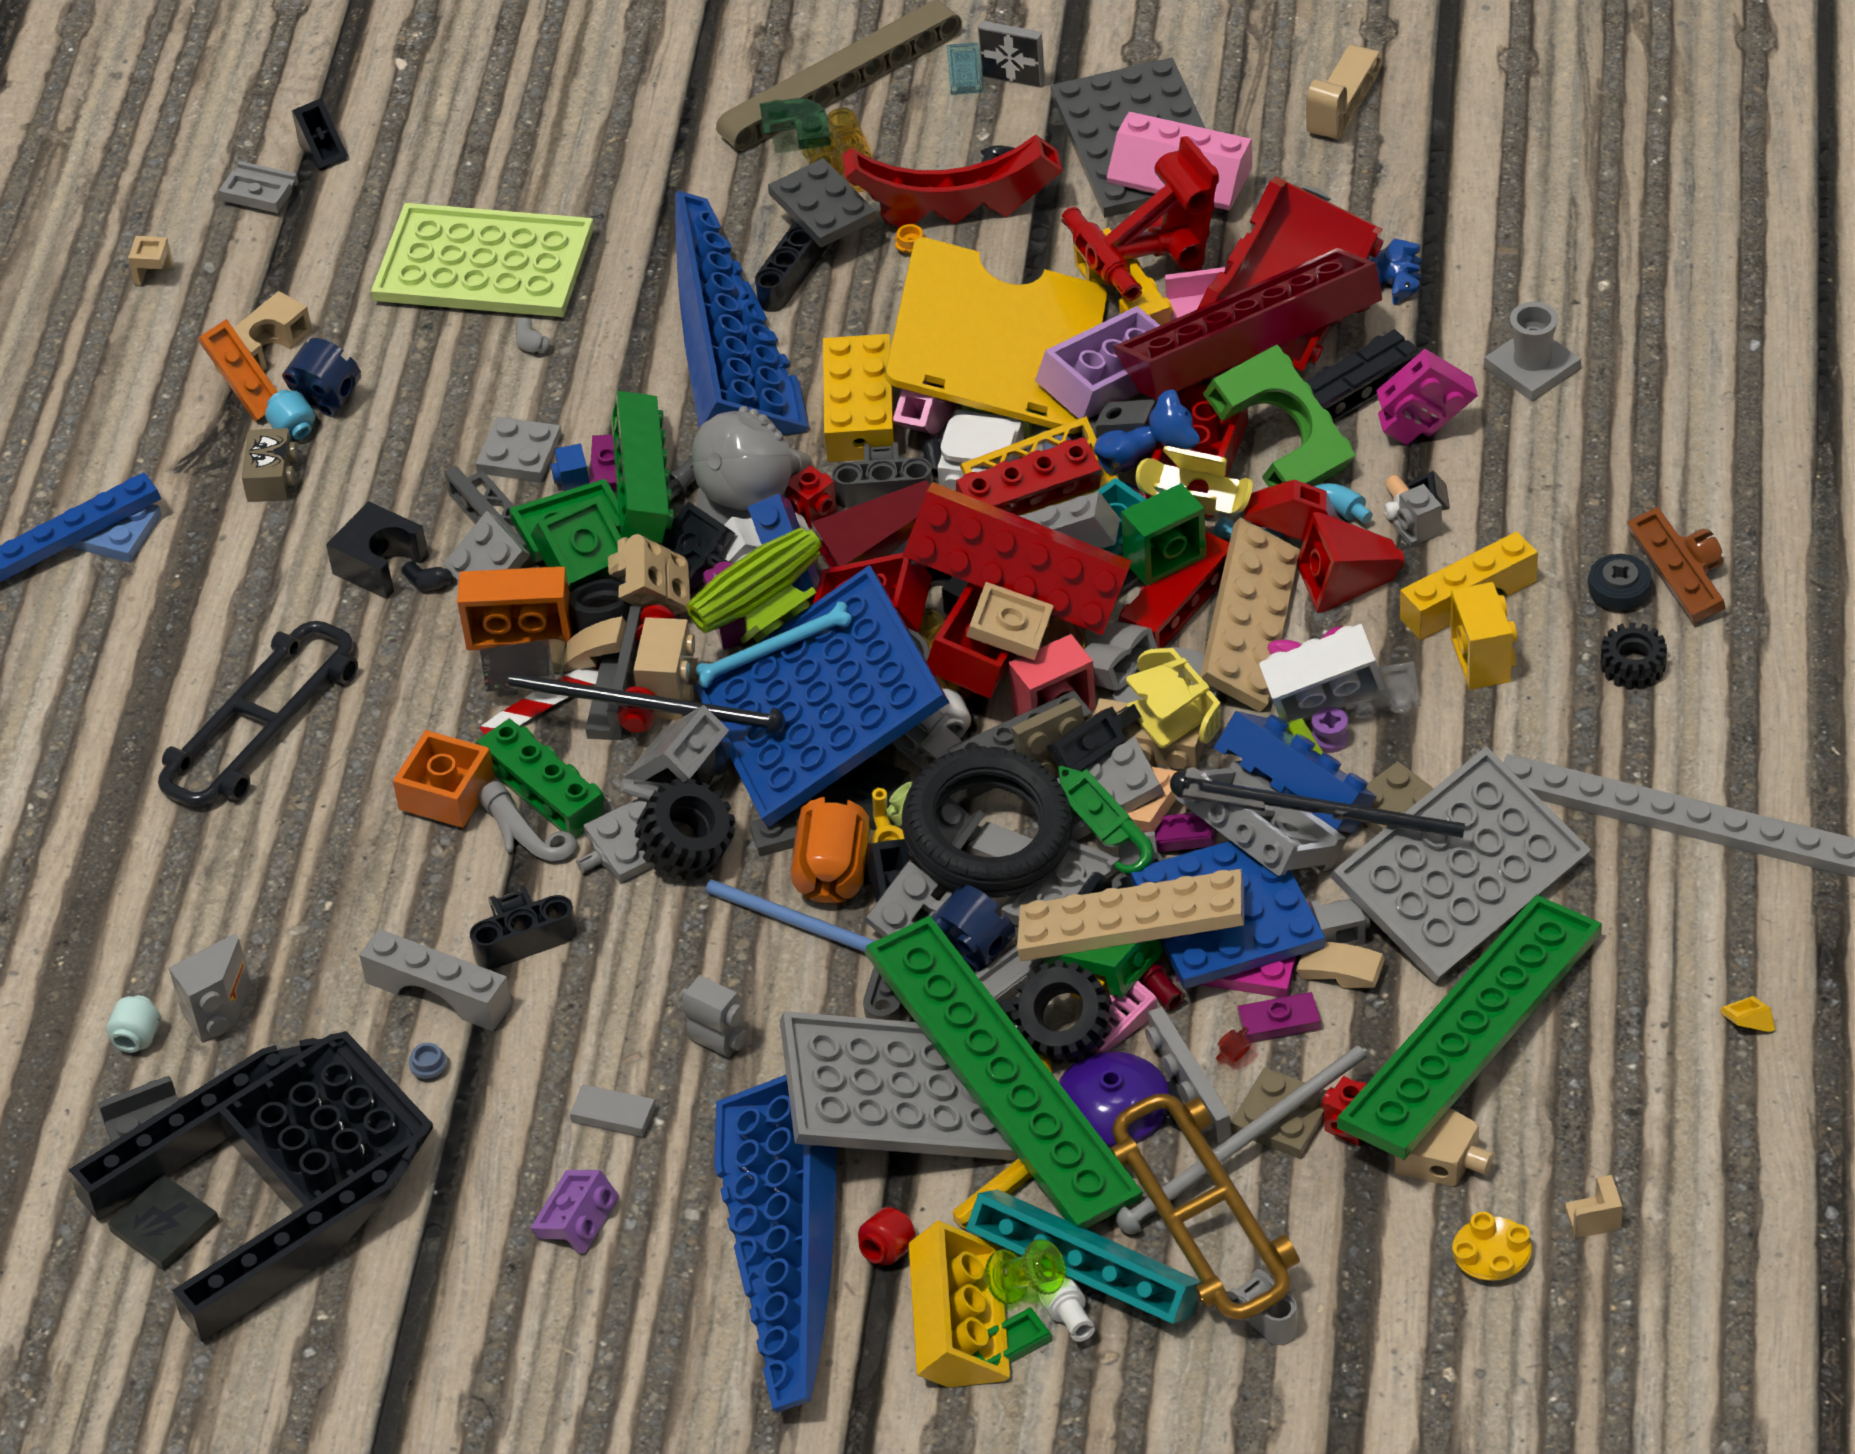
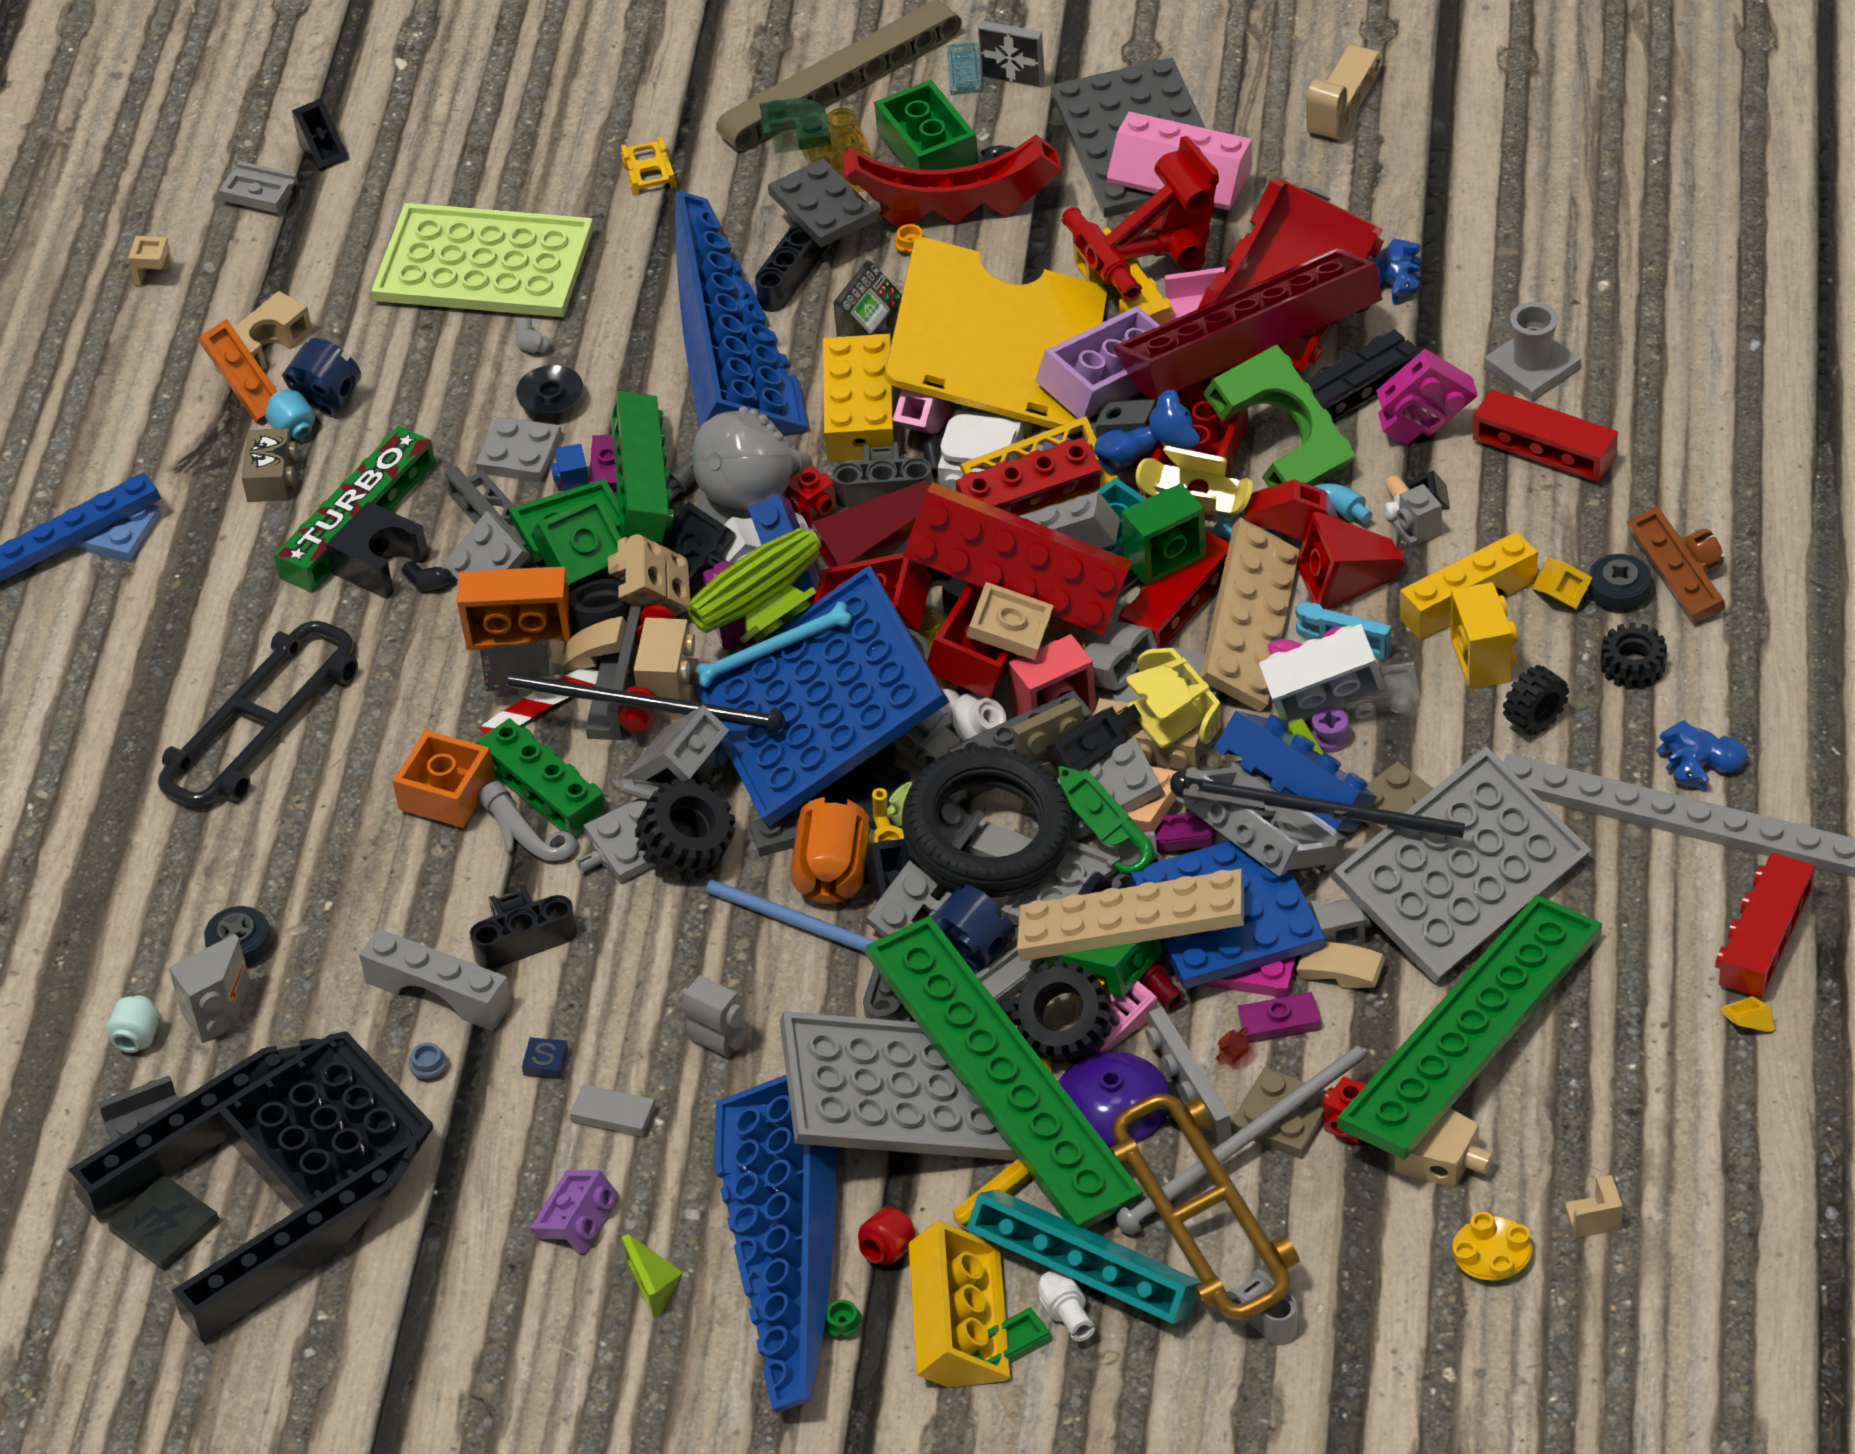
clear neon green hose [985,1239,1065,1305] -> none
none -> black wheel [204,906,272,966]
none -> green brick [274,426,436,593]
none -> black dish [516,365,584,415]
none -> dark blue tile [522,1037,568,1079]
none -> yellow piece [621,137,677,196]
none -> lime slope [621,1234,683,1318]
none -> green plate [825,1300,862,1337]
none -> clear smoke slope [833,260,902,340]
none -> green brick [874,80,978,170]
none -> white piece [952,693,1006,741]
none -> medium azure hinge [1295,601,1392,660]
none -> red brick [1473,389,1618,482]
none -> black tyre [1503,665,1569,735]
none -> yellow panel [1532,557,1593,609]
none -> blue animal [1656,720,1748,792]
none -> red brick [1715,852,1815,999]

